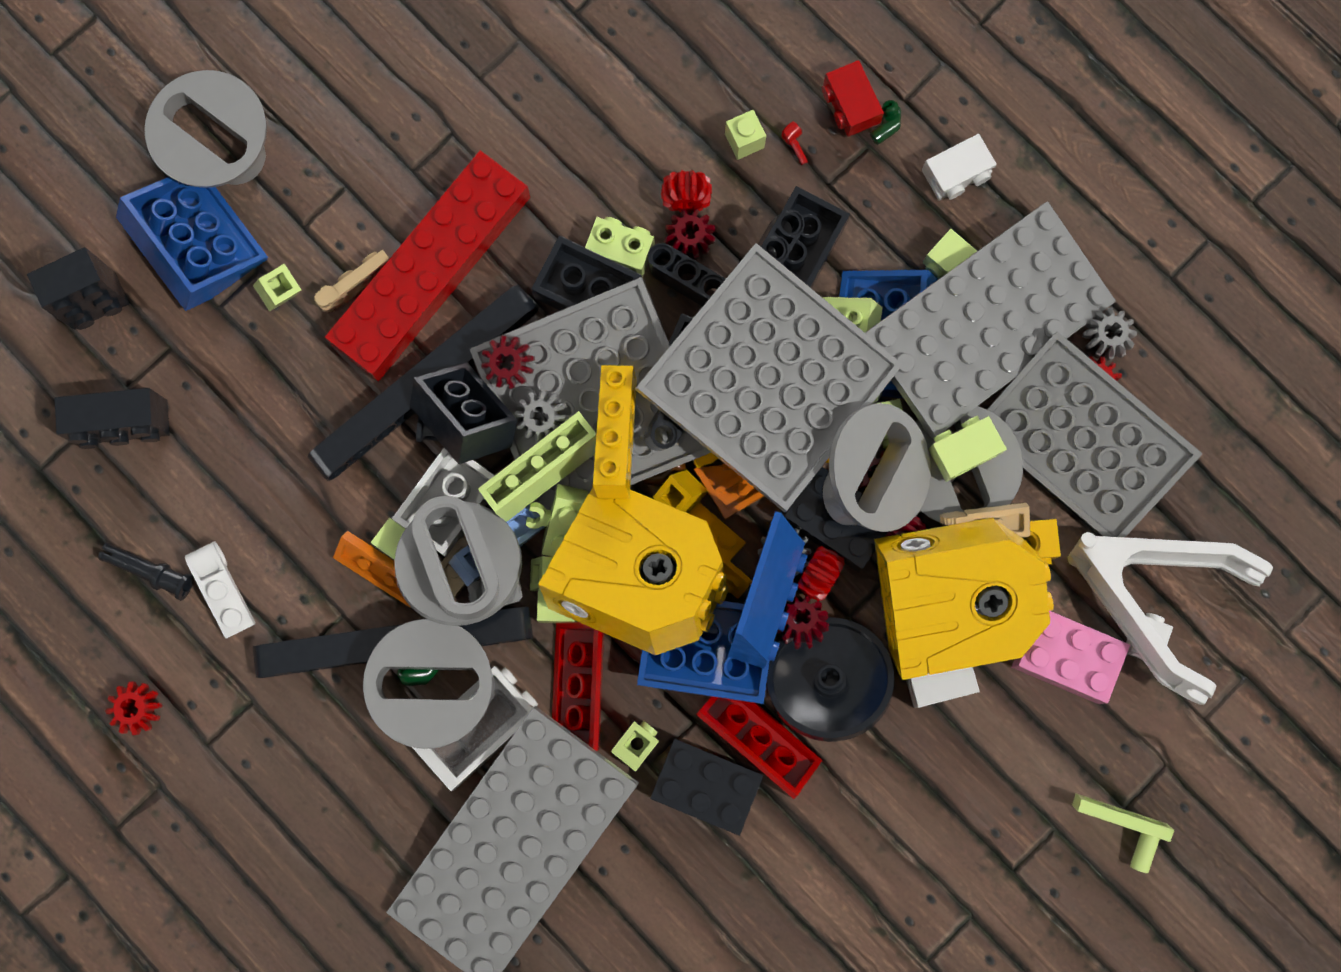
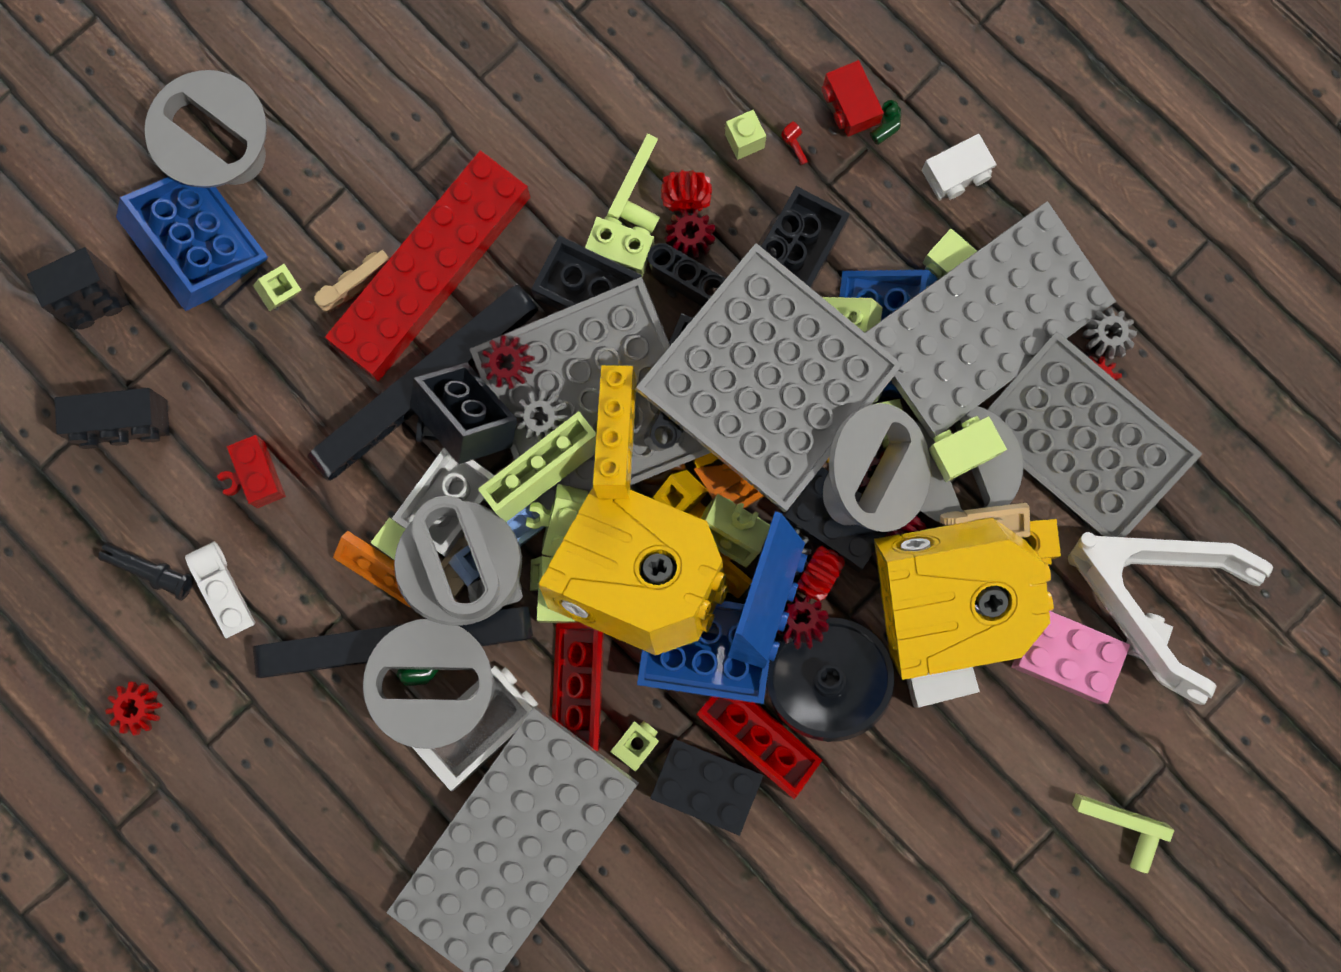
none -> red brick [217,435,286,509]
none -> yellowish green piece [606,133,660,233]
none -> yellowish green brick [701,494,770,567]

